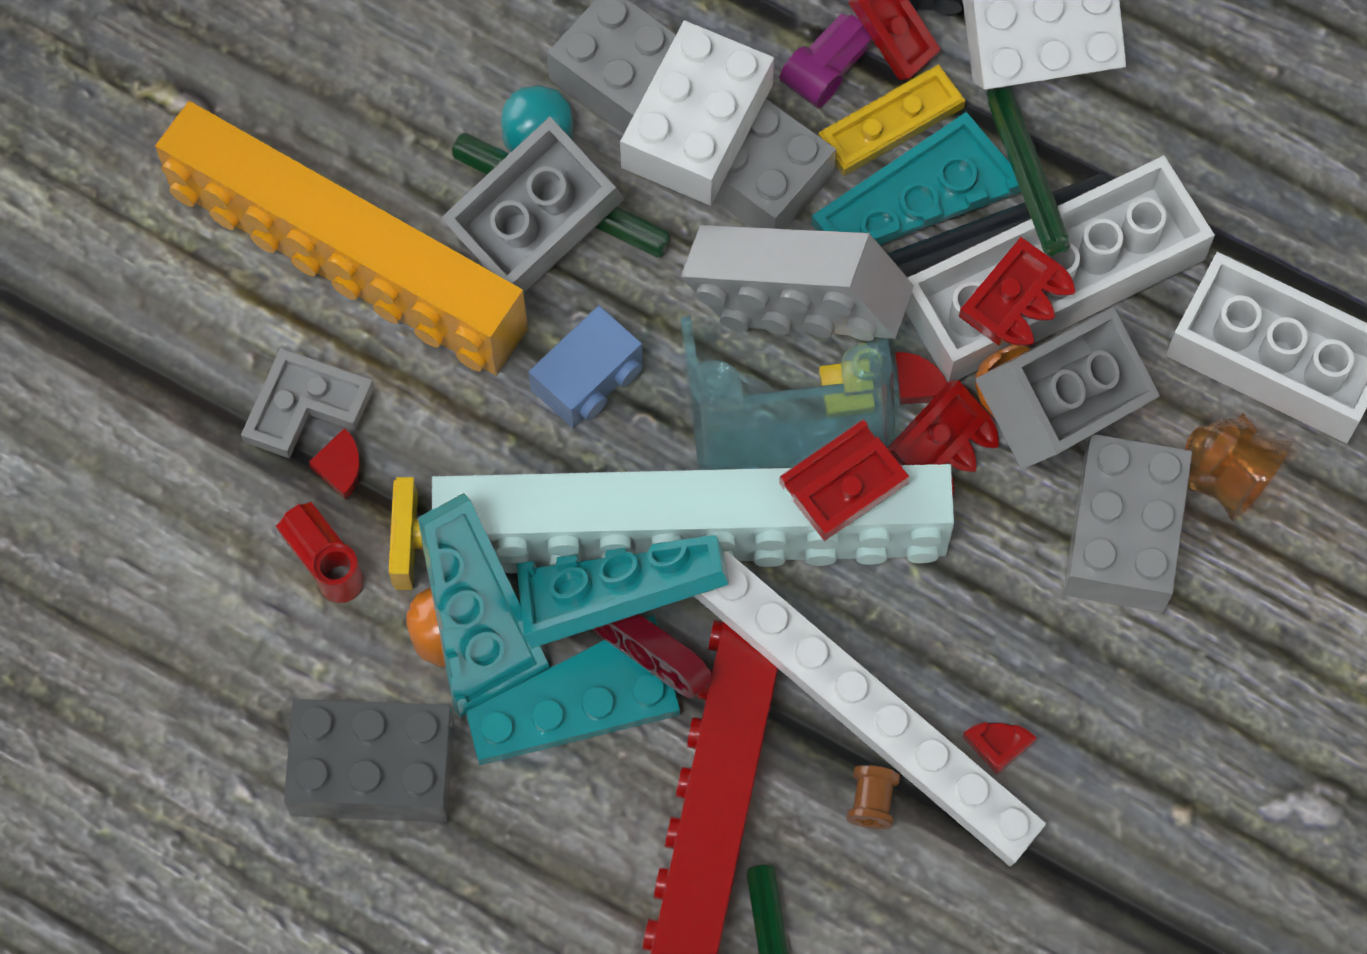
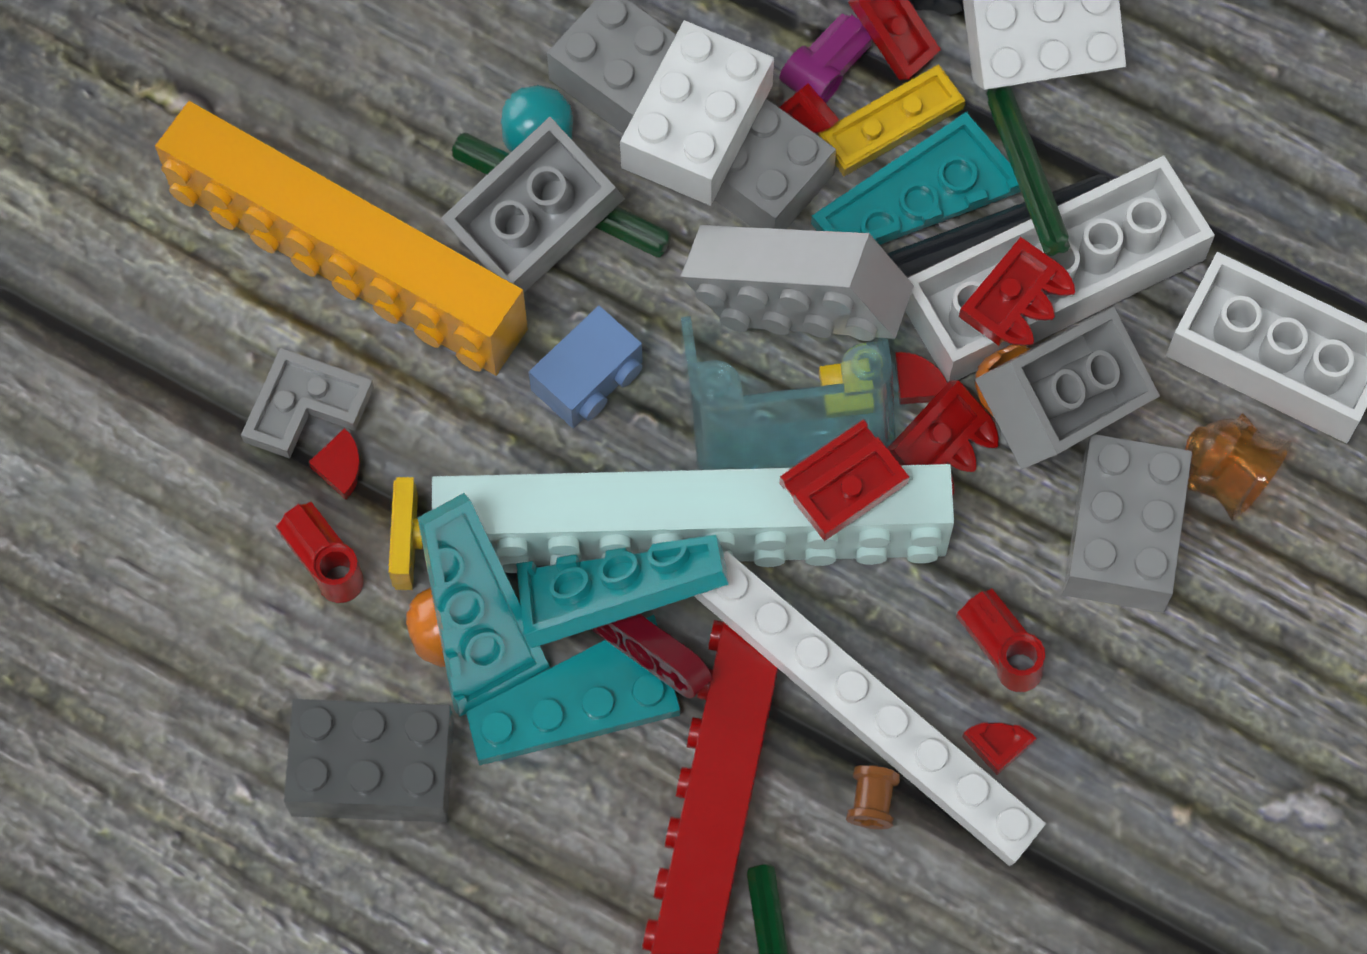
none -> red tile [778,83,839,133]
none -> red piece [956,588,1045,692]

